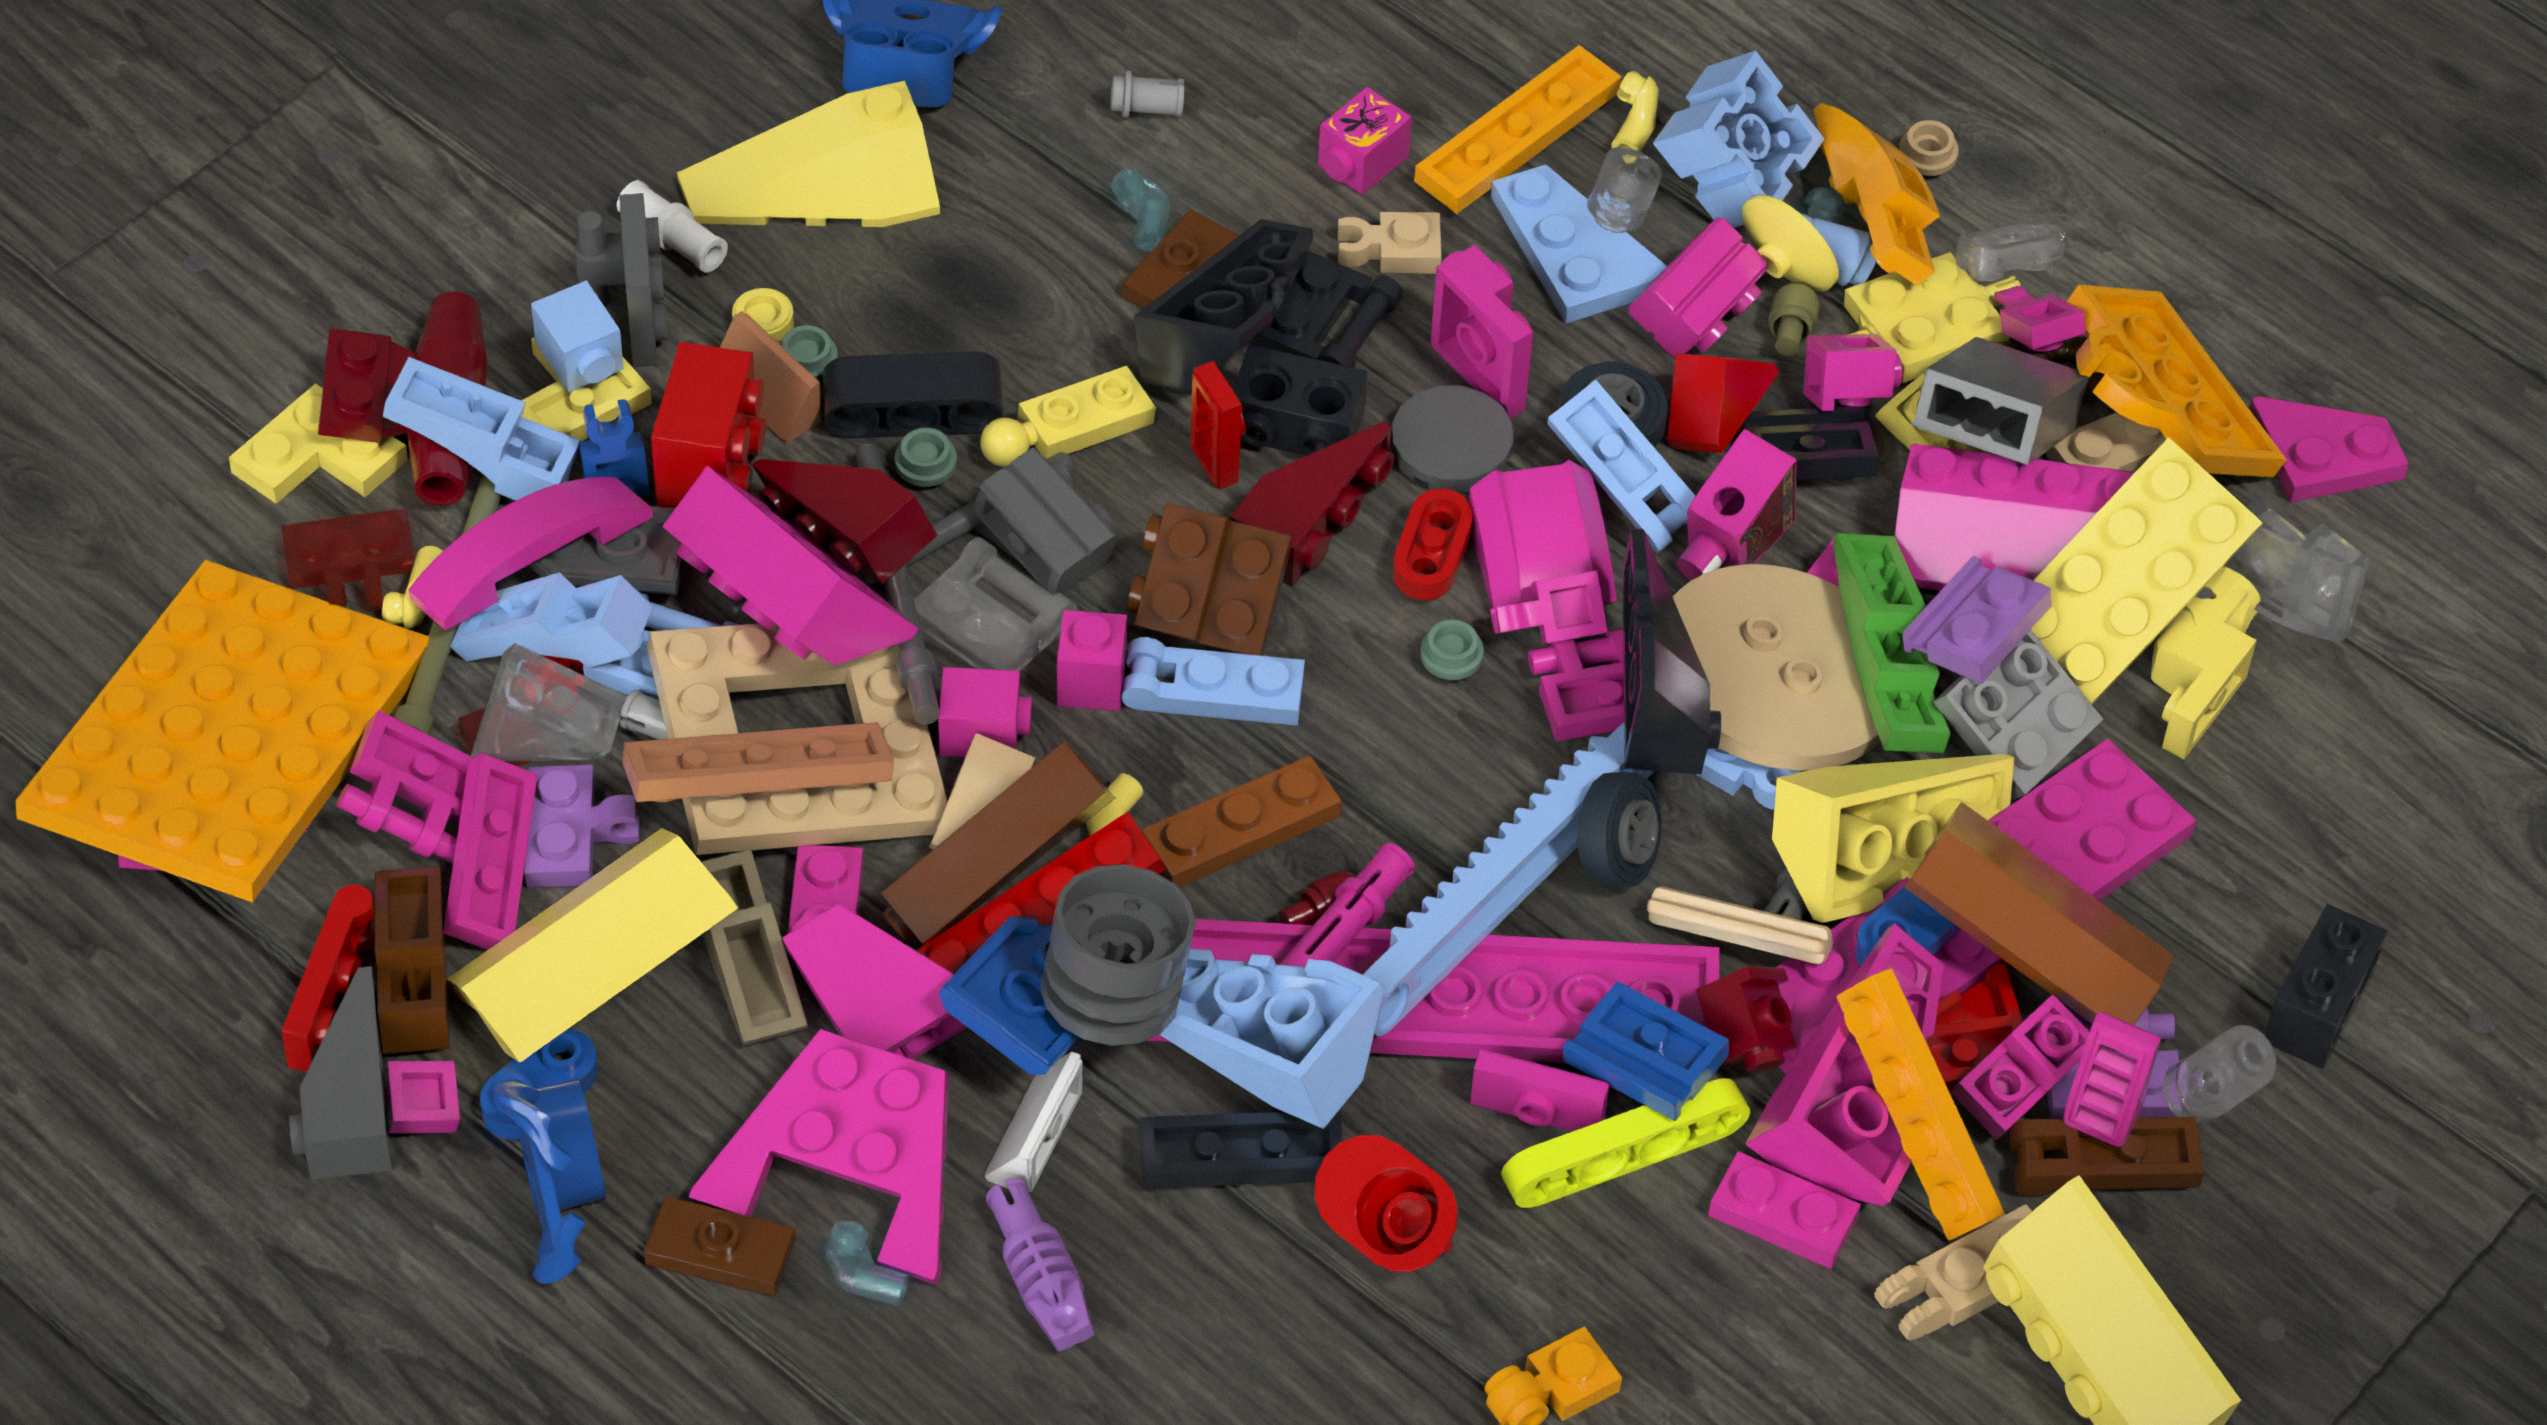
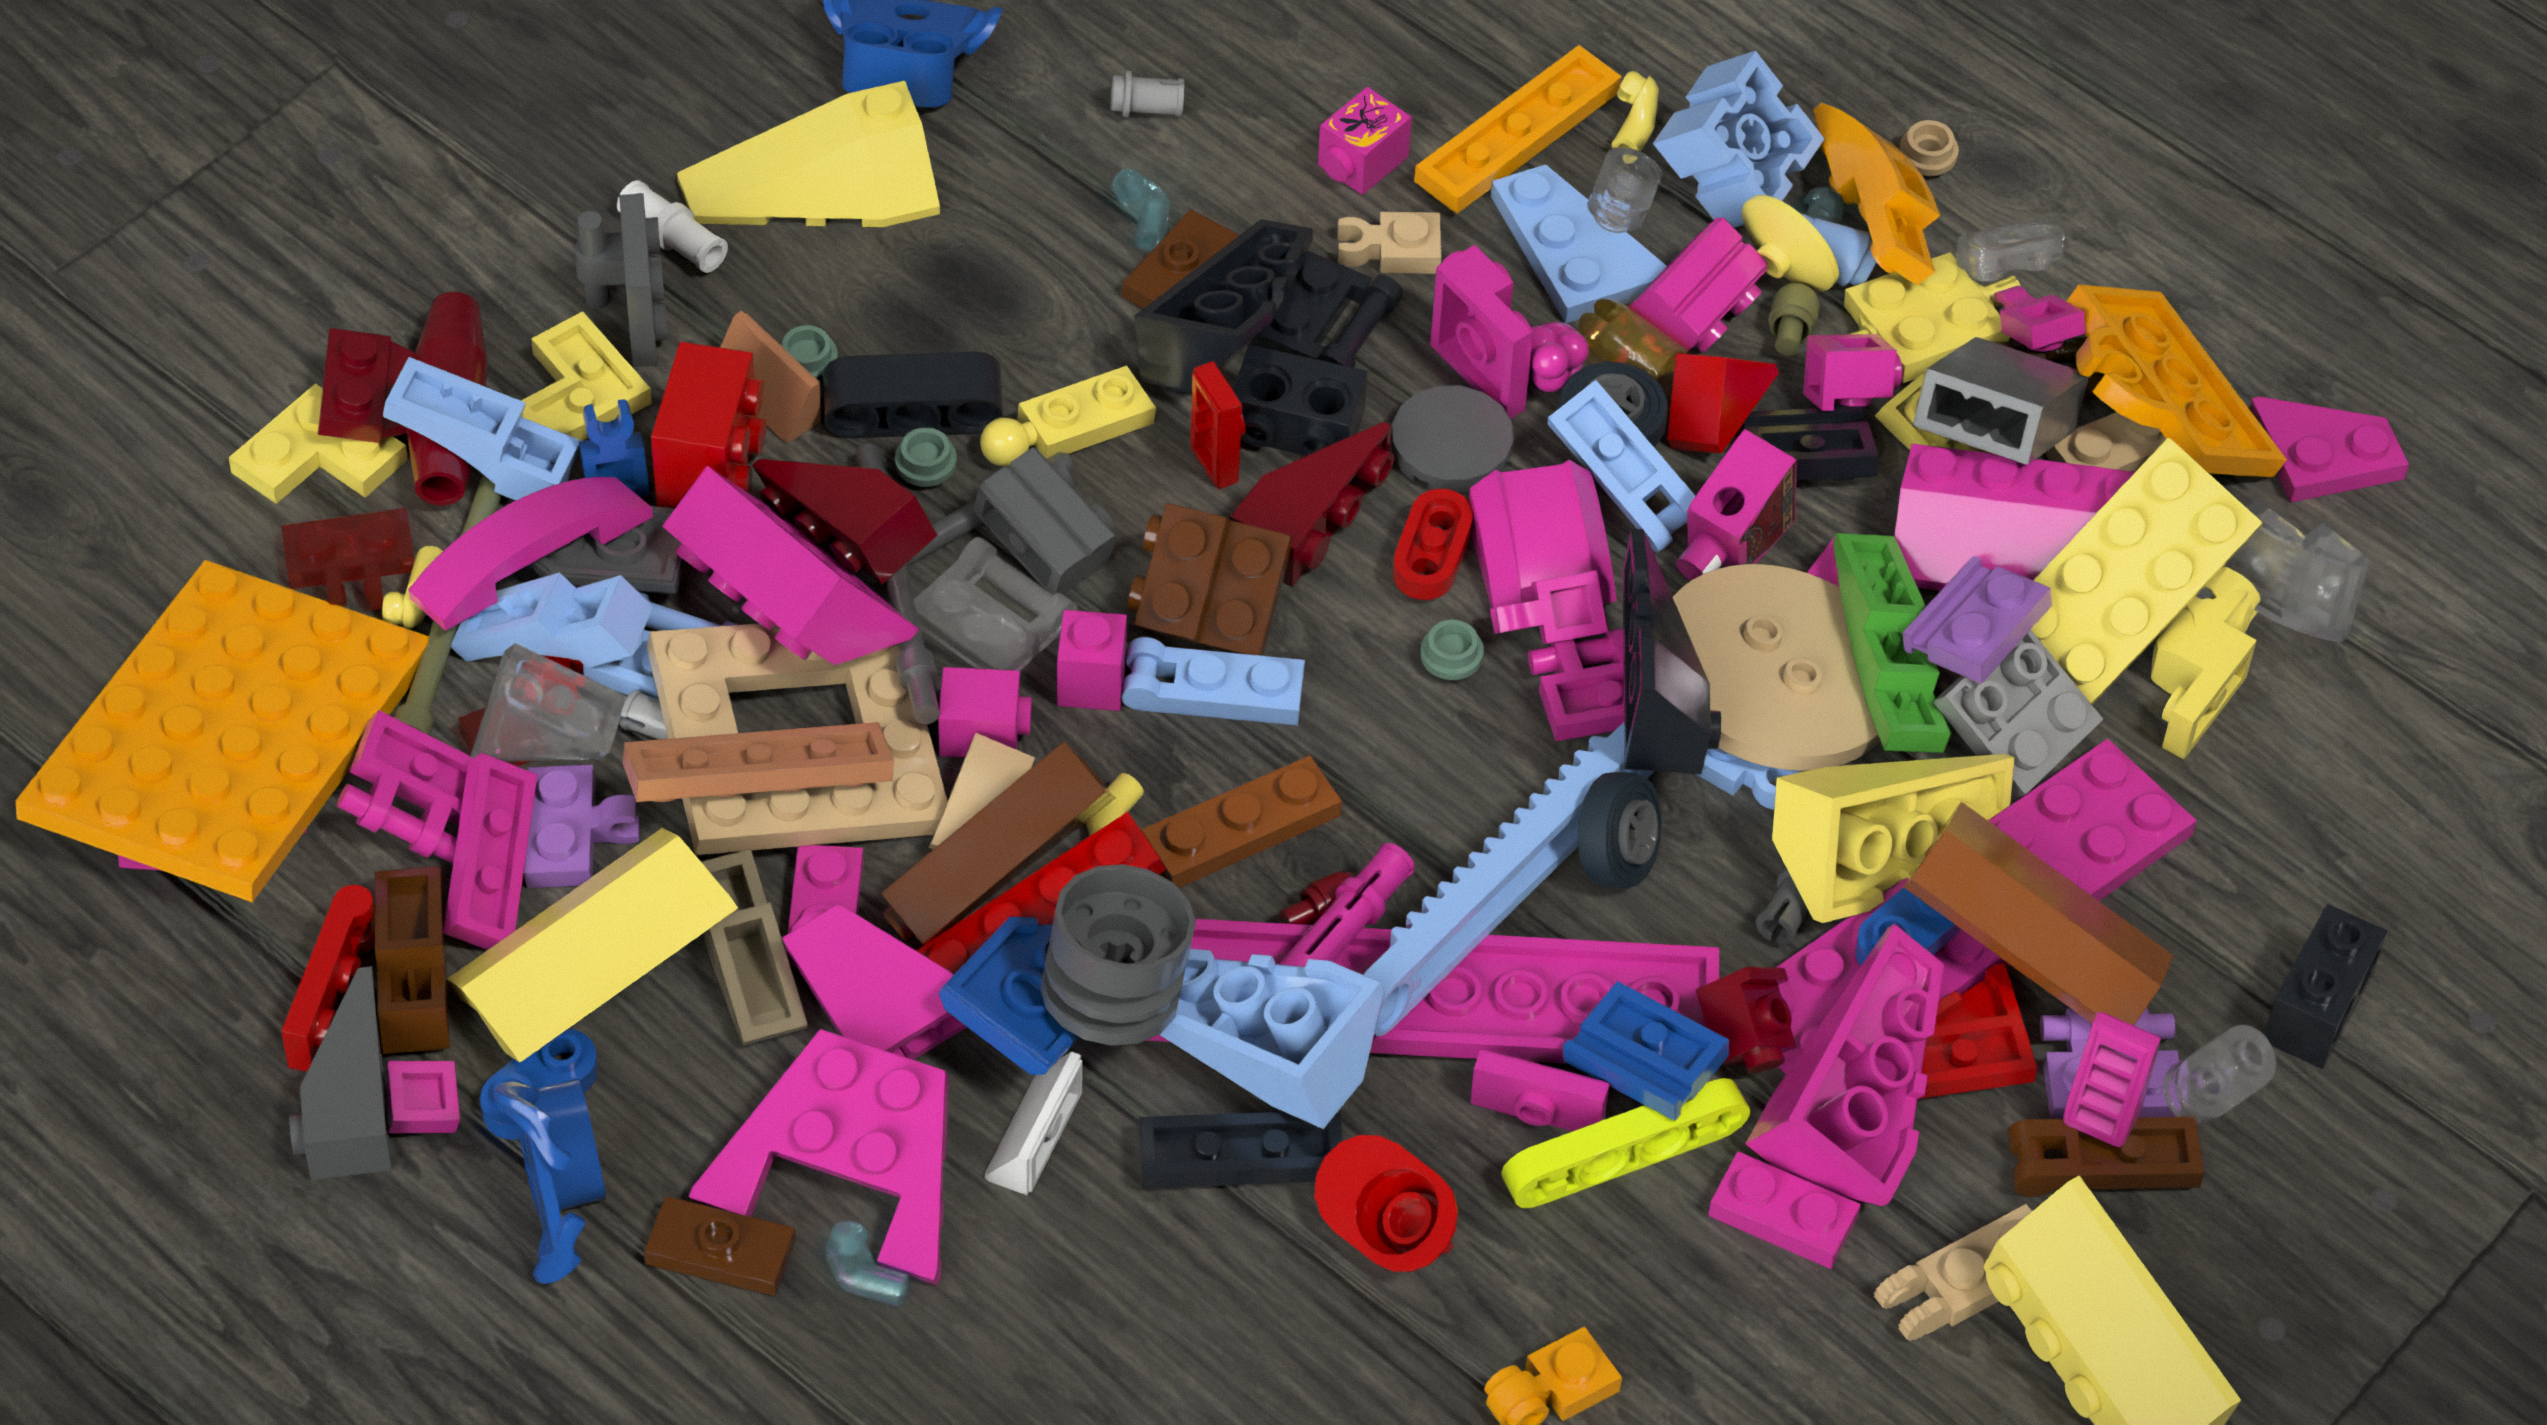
light blue brick [531,280,624,393] -> none
light yellow tile [732,288,794,344] -> none
medium lavender hinge [986,1178,1095,1352] -> none
tan axle [1647,886,1833,965] -> none
light orange plate [1836,968,2006,1241] -> none
dark pink slope [1950,994,2090,1140] -> none
none -> dark pink piece [1529,321,1589,392]
none -> clear yellow piece [1578,298,1686,381]

